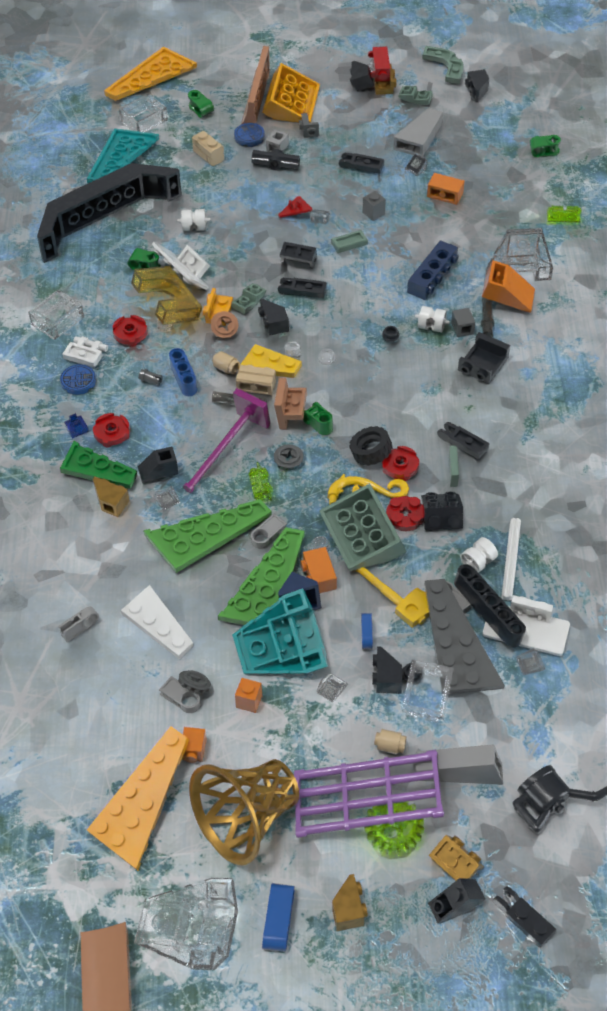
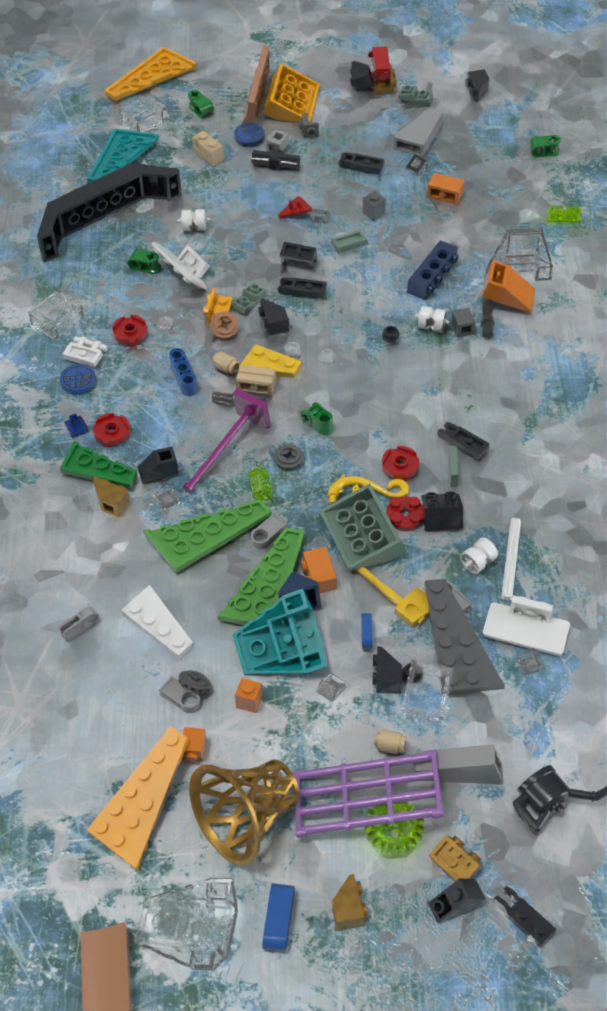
clear yellow arch [131,266,202,325] -> none
dark grey pin [138,369,163,386] -> none
nougat bracket [274,378,307,430] -> none
black tyre [349,426,393,466] -> none
sand green plate [422,46,464,84] -> none
black beam [454,564,526,647] -> none
black panel [458,332,511,384] -> none

